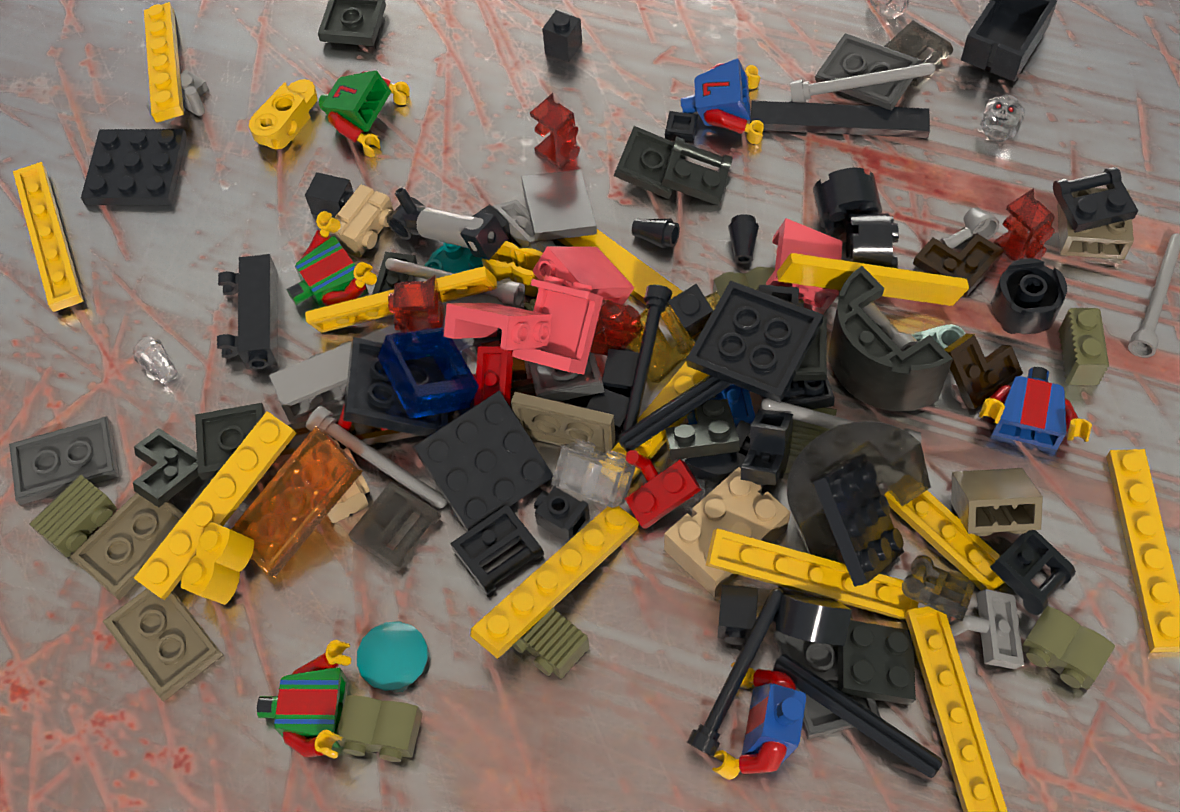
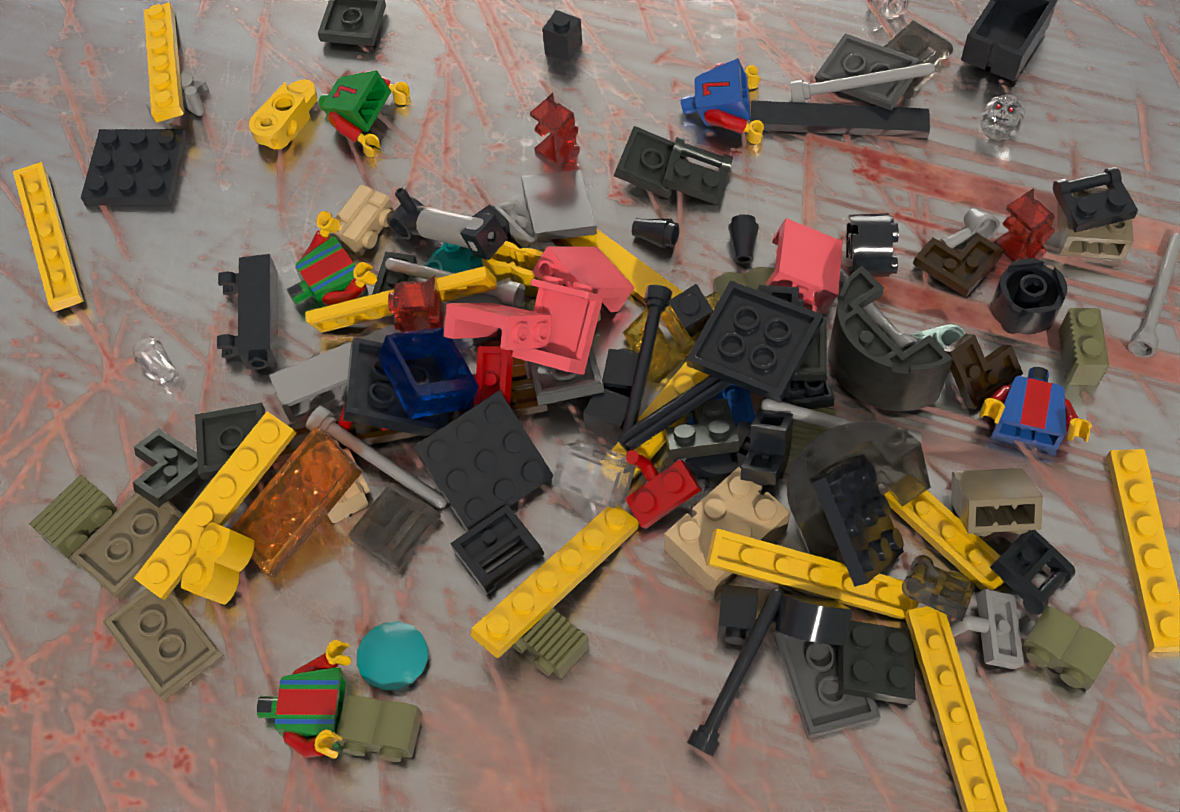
dark grey tile [9,416,120,505] -> none
black brick [305,172,354,218] -> none
dark tan tile [511,392,616,457] -> none
black brick [534,486,590,542] -> none
clear red window [590,300,644,356] -> none
black tile [665,111,698,144] -> none
torso [712,662,806,780] -> none
black axle [773,654,943,778] -> none
yellow tile [777,253,969,306] -> none
black brick [813,167,882,236] -> none

